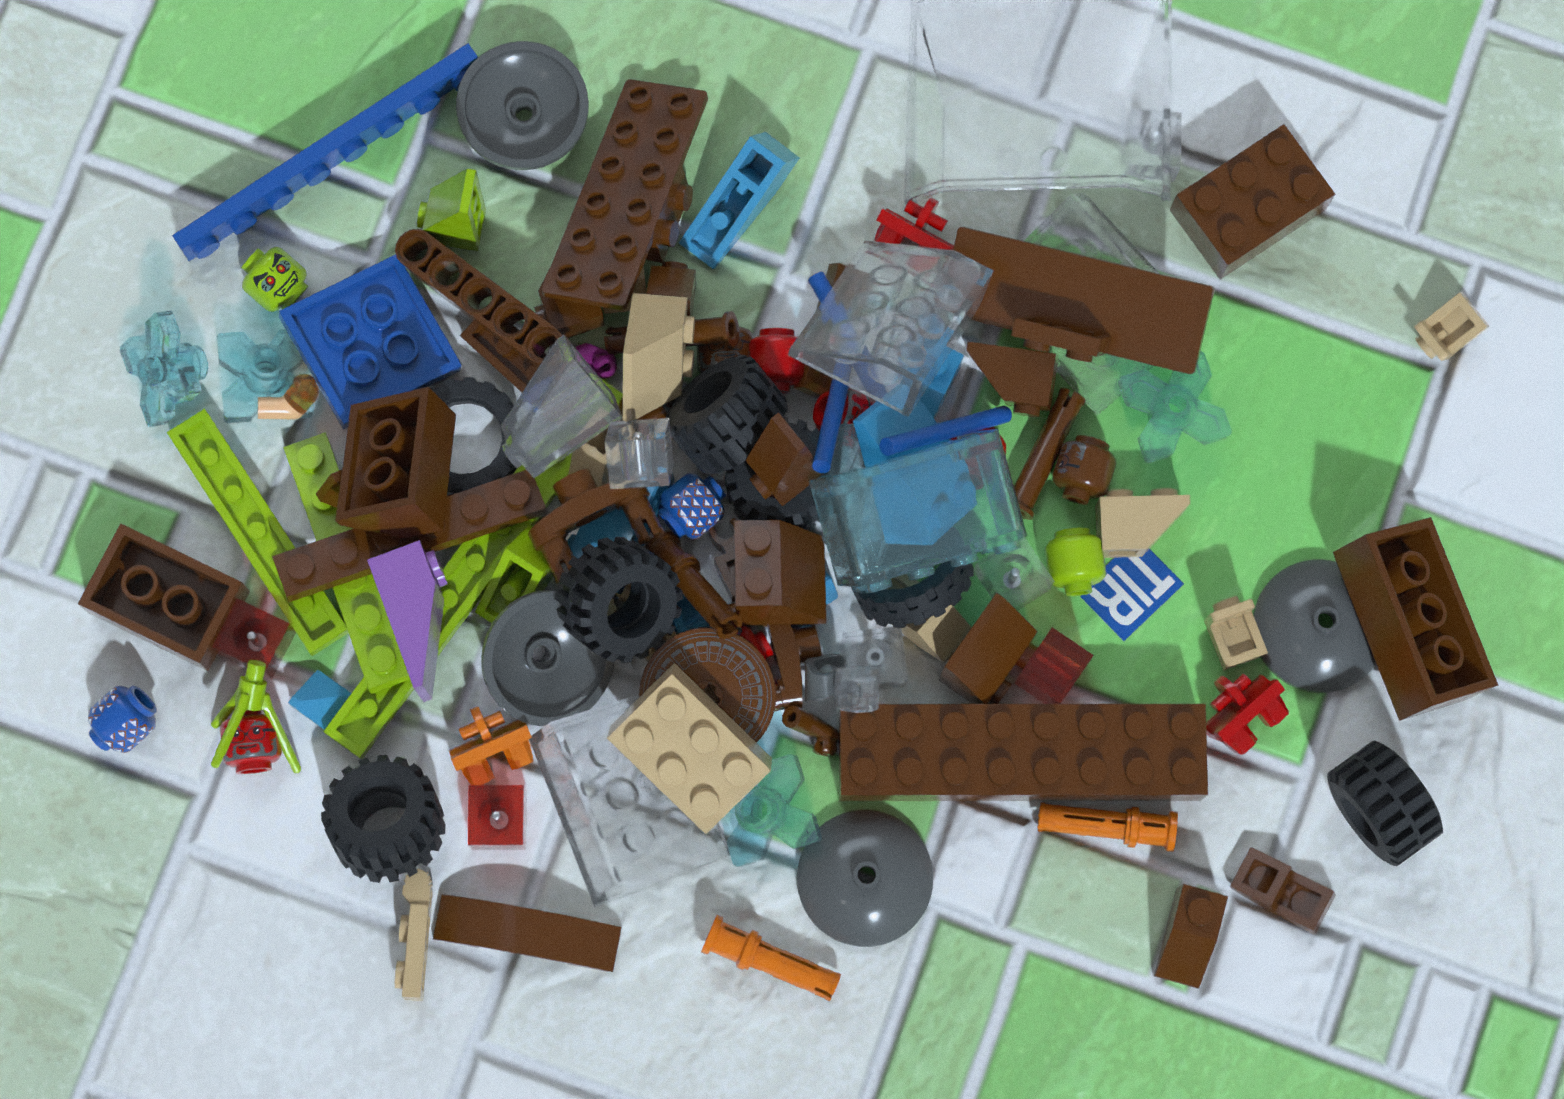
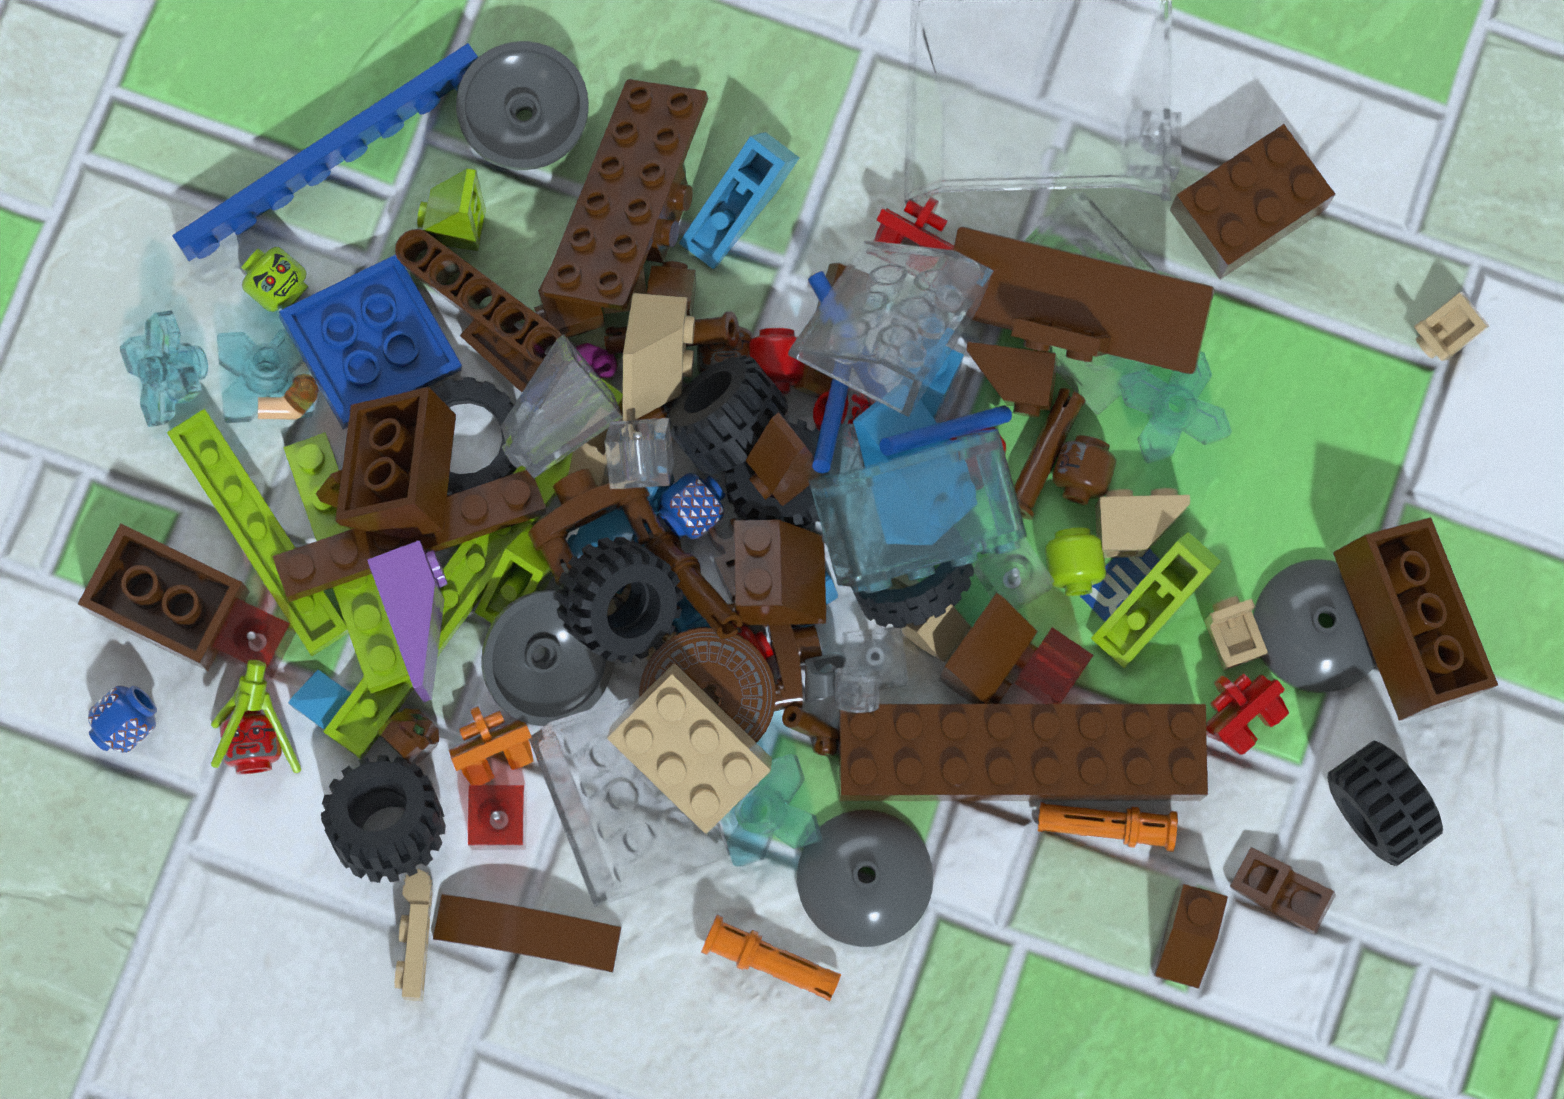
none -> reddish brown rock [377,708,439,766]
none -> lime slope [1091,532,1222,668]

